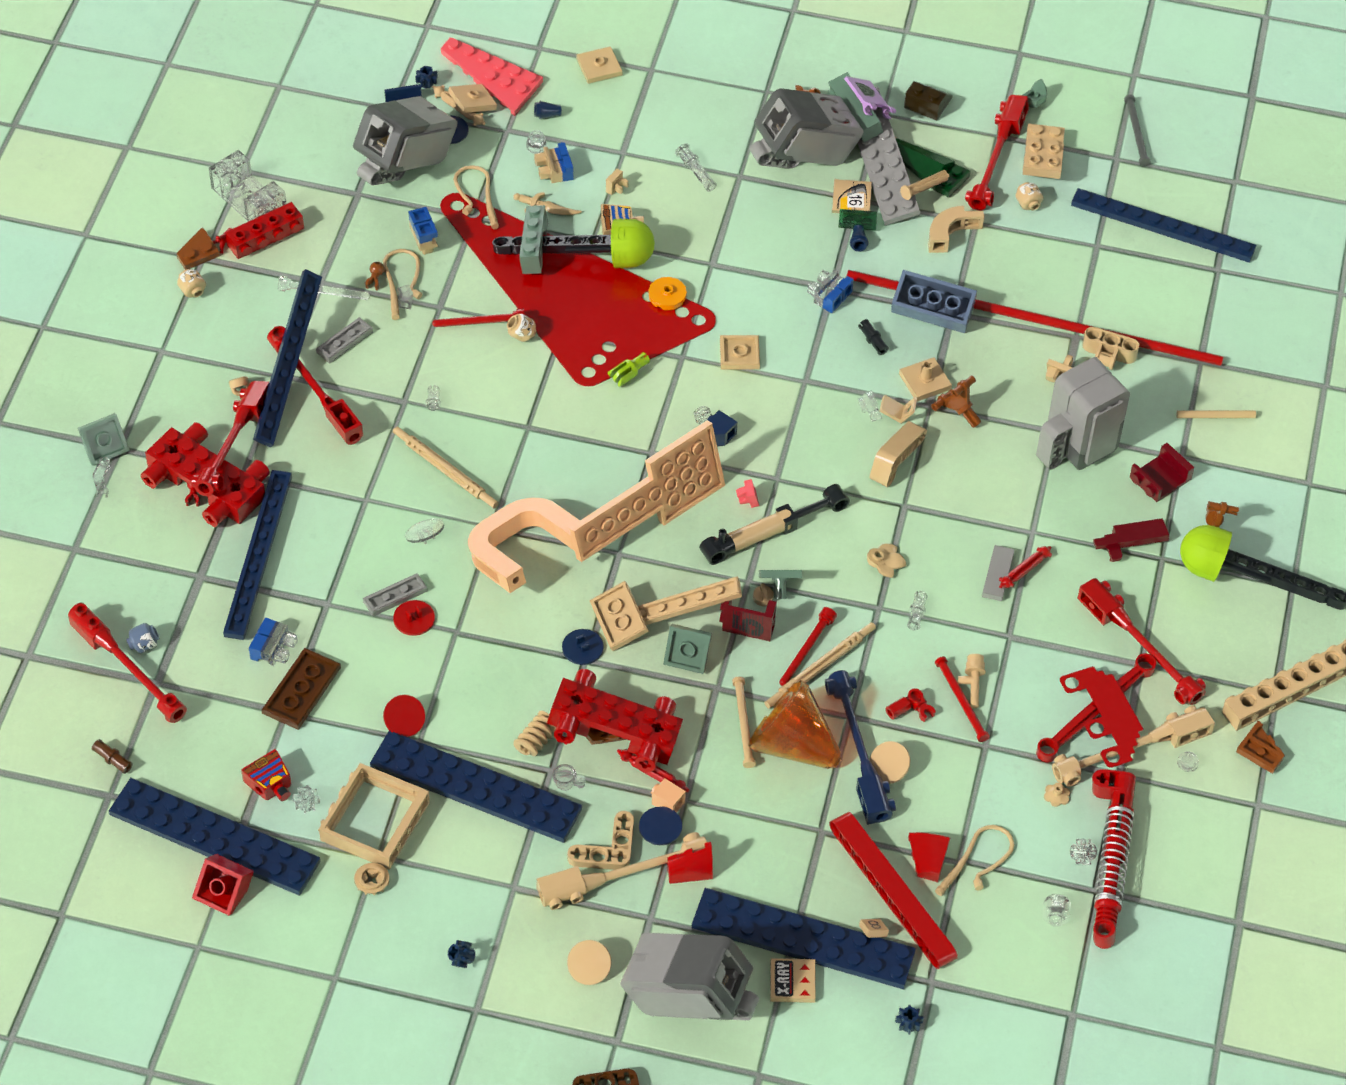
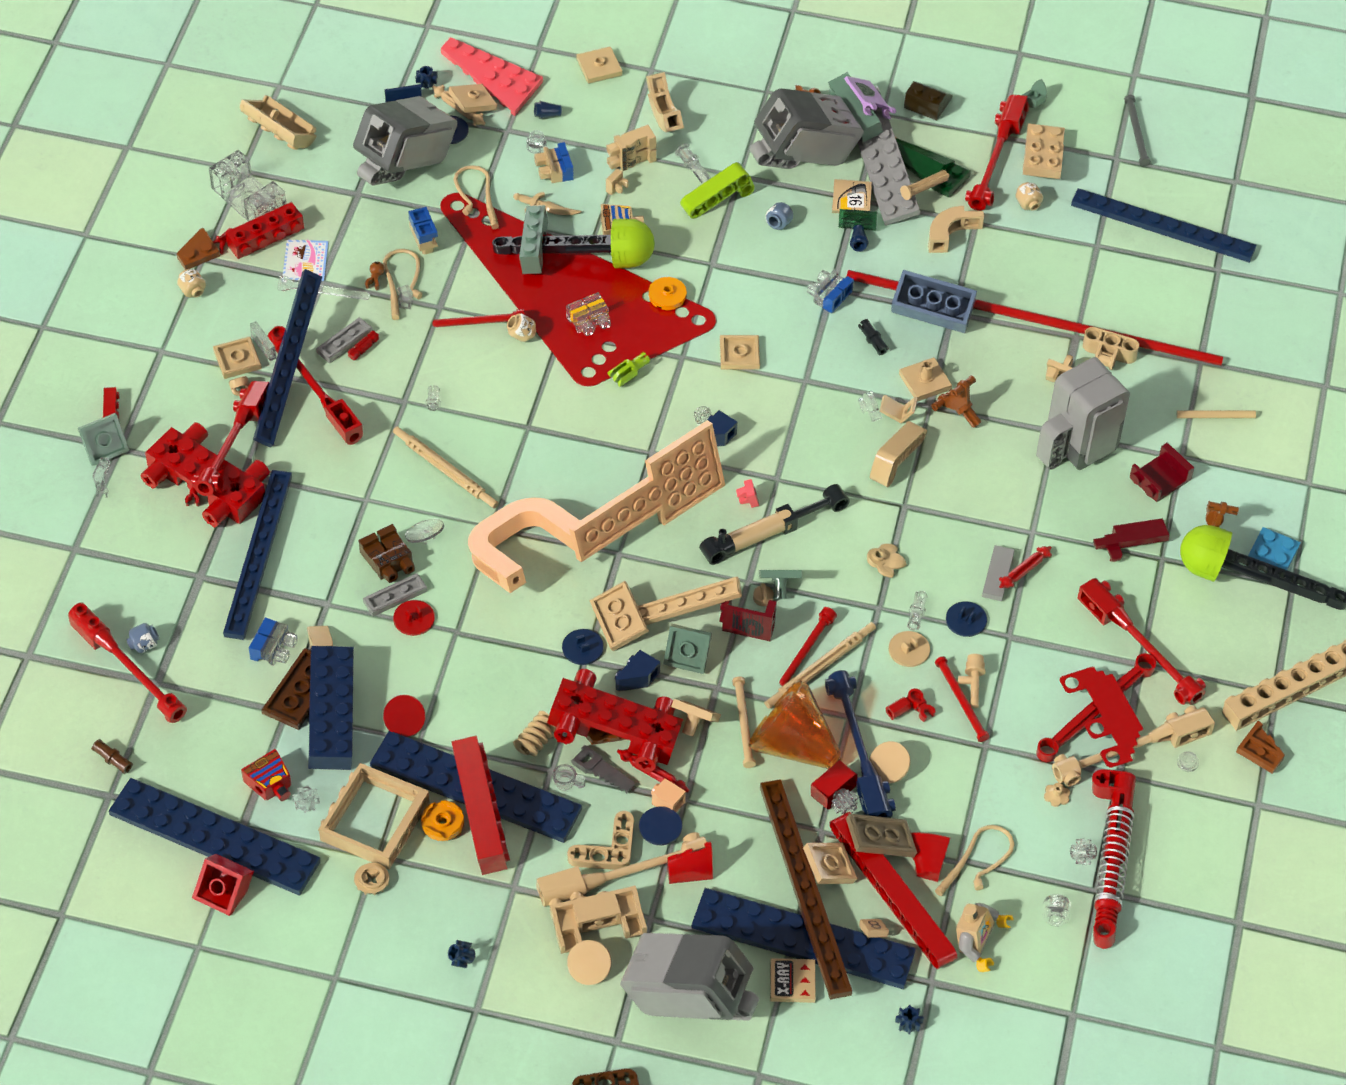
none -> red piece [103,387,120,419]
none -> tan tile [213,336,262,379]
none -> tan container [240,95,317,150]
none -> clear tile [250,321,277,361]
none -> sticker [282,240,328,281]
none -> tan slope [307,626,333,648]
none -> dark blue brick [308,646,354,770]
none -> red axle [348,331,379,360]
none -> reddish brown hips [358,524,415,583]
none -> light orange plate [421,800,464,841]
none -> red brick [451,735,510,875]
none -> tan bracket [550,886,647,954]
none -> clear hips [566,292,611,336]
none -> flat silver piece [571,745,635,794]
none -> tan hips [606,125,657,171]
none -> dark blue slope [615,650,660,691]
none -> tan arch [646,72,684,132]
none -> tan tile [671,699,721,737]
none -> lime beam [680,162,755,219]
none -> reddish brown plate [760,779,853,1000]
none -> sand blue head [766,202,793,230]
none -> tan plate [803,843,857,884]
none -> red piece [811,760,858,810]
none -> clear gear [831,789,859,814]
none -> dark tan tile [846,814,917,857]
none -> tan piece [889,631,930,667]
none -> dark blue piece [946,601,987,637]
none -> torso [956,903,1013,972]
none -> dark azure plate [1248,527,1301,570]

